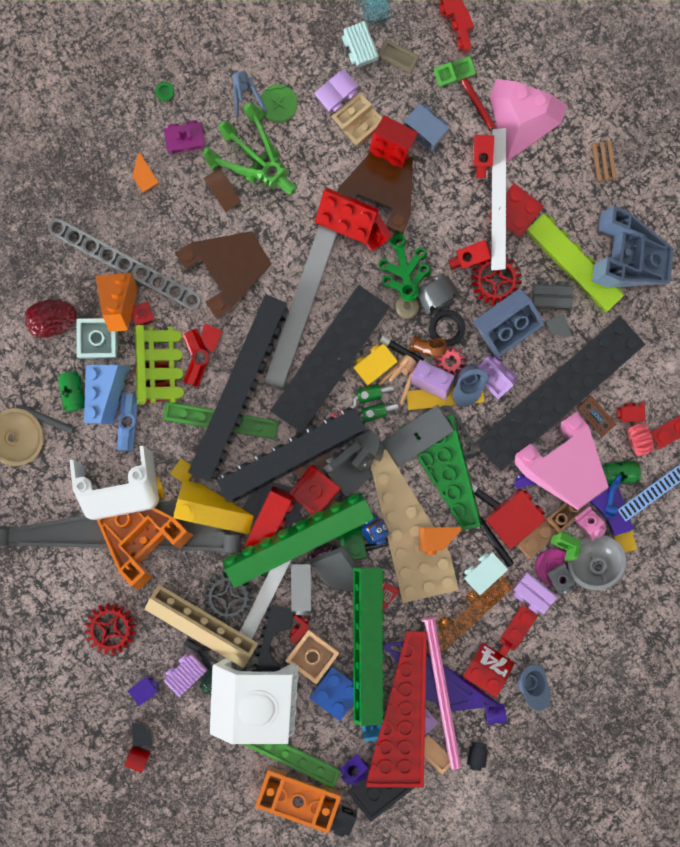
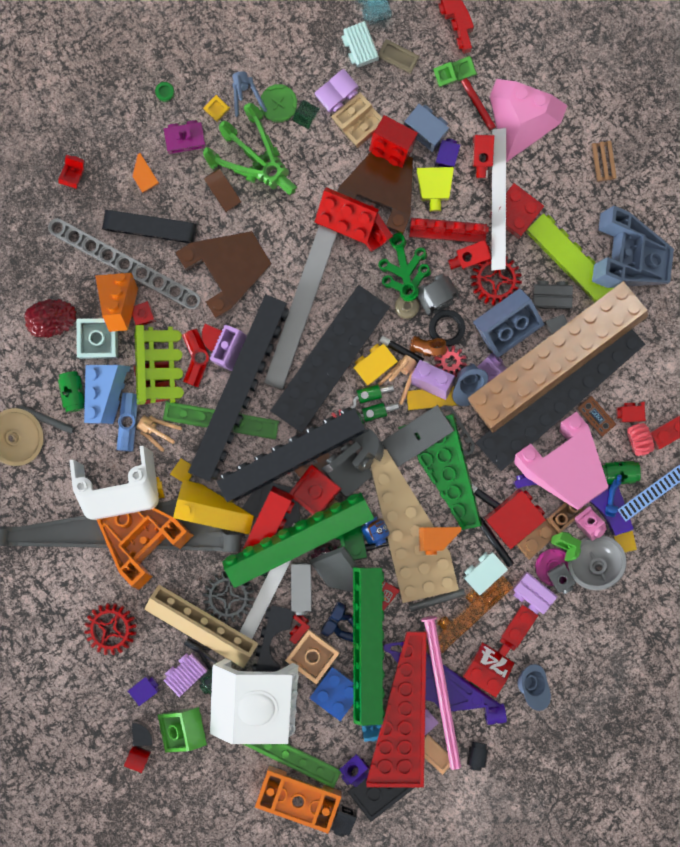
none -> red bracket [58,155,84,189]
none -> black beam [102,210,197,244]
none -> light nougat plant [137,415,182,452]
none -> bright green slope [158,707,207,753]
none -> yellow tile [203,95,230,122]
none -> lavender brick [209,325,247,371]
none -> clear green slope [293,100,320,129]
none -> dark blue piece [320,601,353,642]
none -> red fence [409,218,489,243]
none -> dark grey bar [409,588,466,612]
none -> neon yellow torso [416,167,454,212]
none -> dark purple brick [435,138,460,167]
none -> medium nougat brick [468,281,648,433]

